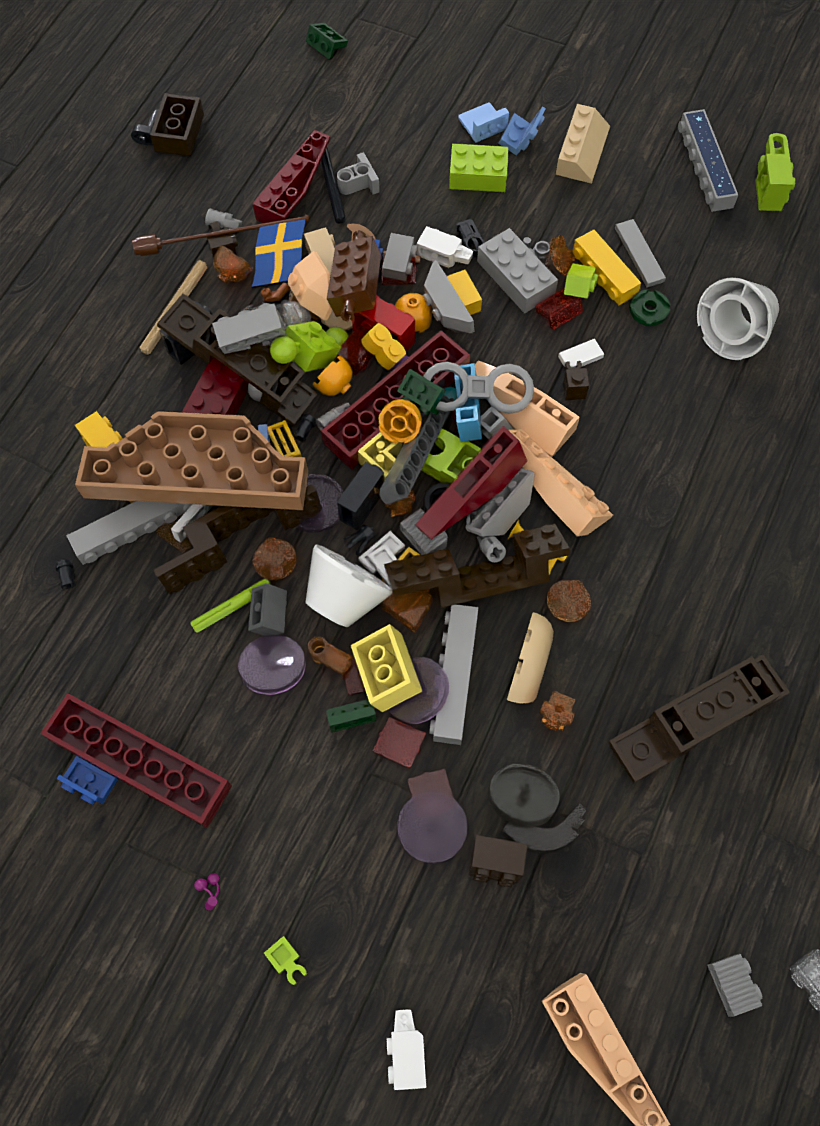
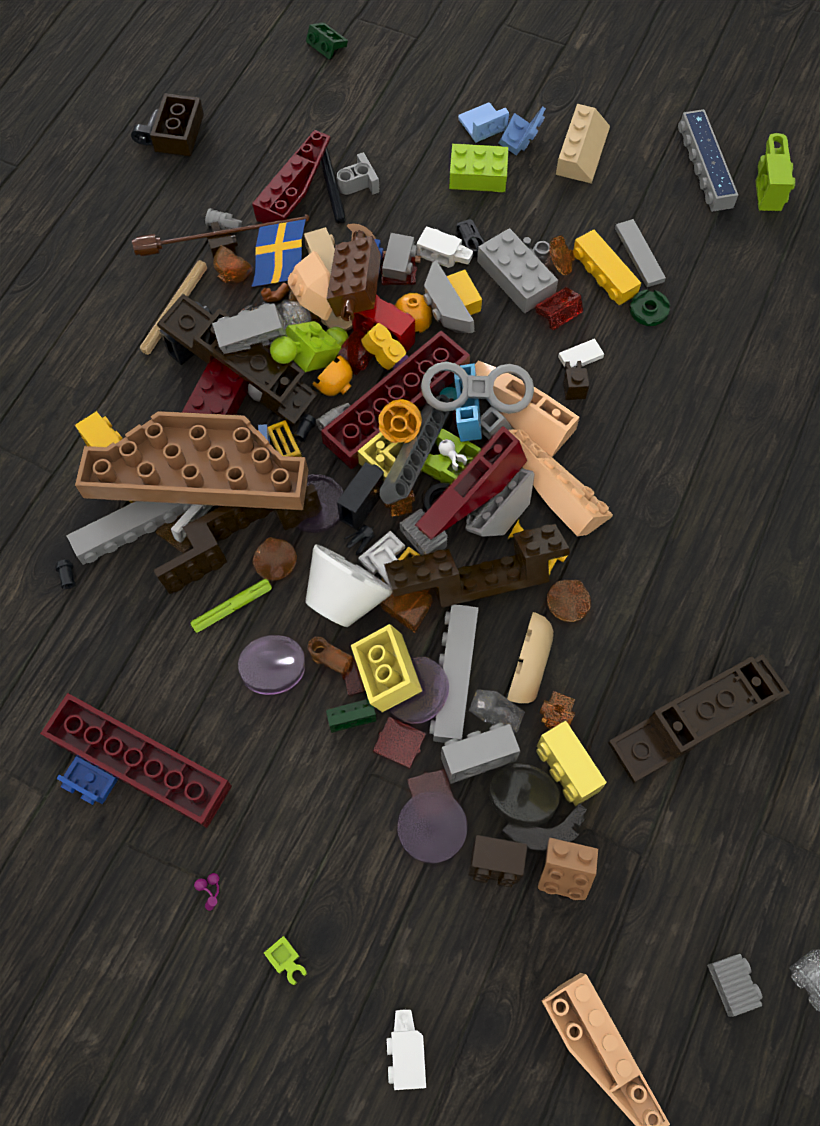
dark grey brick [248,583,287,637] -> none
dark green bracket [397,369,446,415] -> none
light grey hinge [477,535,506,562] -> none
lime piece [564,264,598,298] -> none
white cone [697,278,779,360] -> none
none -> white arm [438,439,467,471]
none -> light grey brick [441,723,520,784]
none -> clear slope [469,690,525,733]
none -> light yellow brick [536,721,607,807]
none -> medium nougat bracket [538,838,598,900]

